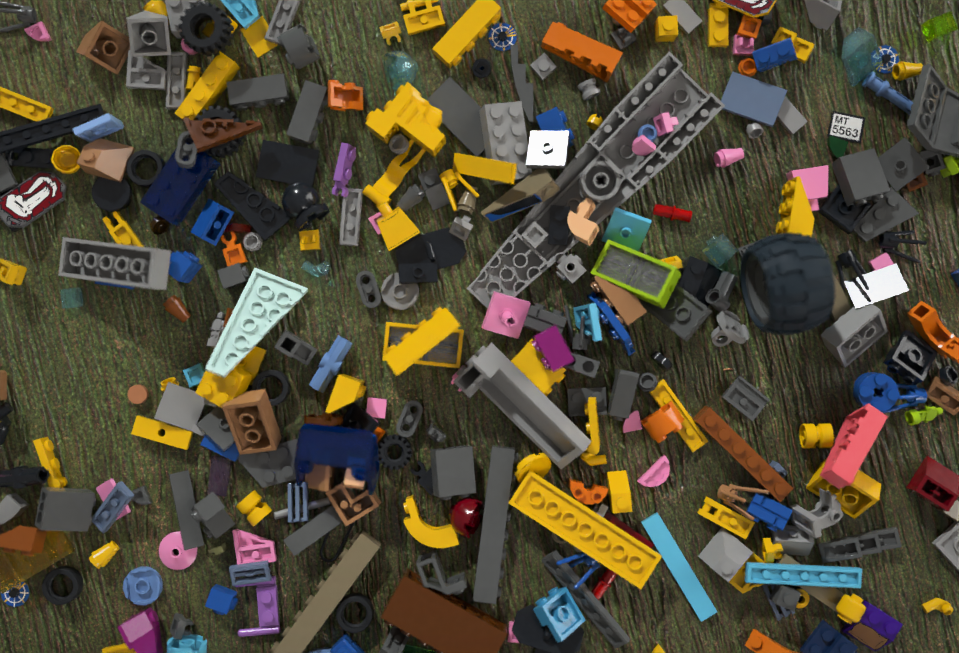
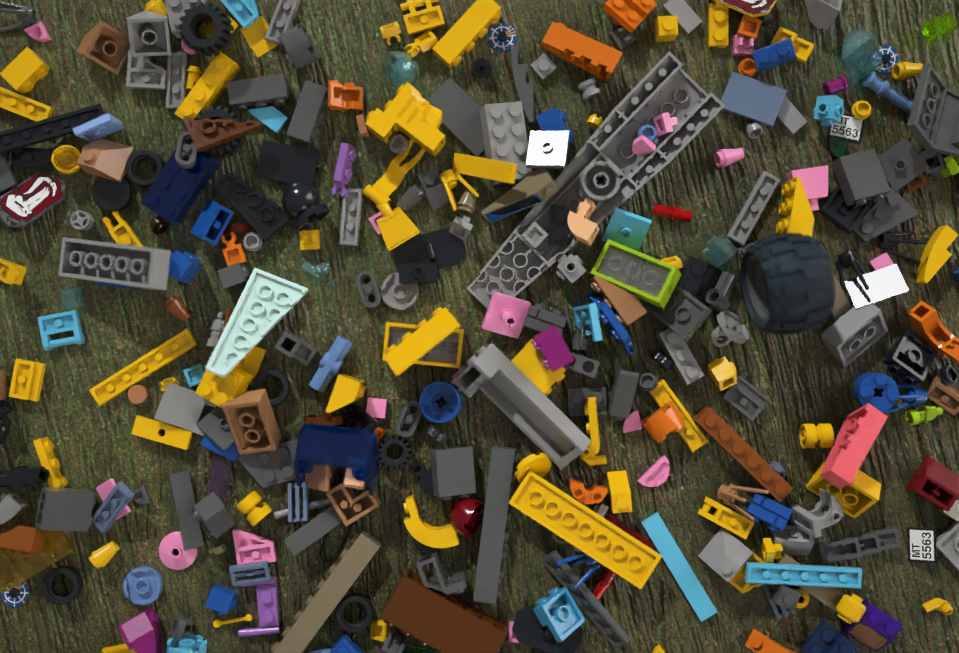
none -> yellow brick [0,47,50,94]
none -> yellow plate [9,359,46,402]
none -> medium azure plate [37,310,85,351]
none -> light grey wheel [70,211,95,231]
none -> yellow tile [89,329,198,406]
none -> yellow hinge [213,614,253,628]
none -> medium azure tile [248,106,289,134]
none -> nougat tile [356,114,369,138]
none -> yellow slope [370,619,392,642]
none -> yellow plate [404,30,439,59]
none -> blue wheel [419,382,463,423]
none -> light grey brick [655,327,704,385]
none -> yellow brick [708,356,737,391]
none -> light grey tile [726,170,781,247]
none -> medium azure brick [813,95,844,126]
none -> magenta bush [822,75,849,96]
none -> yellow plate [851,101,871,120]
none -> sticker [907,527,937,563]
none -> yellow slope [916,225,958,285]

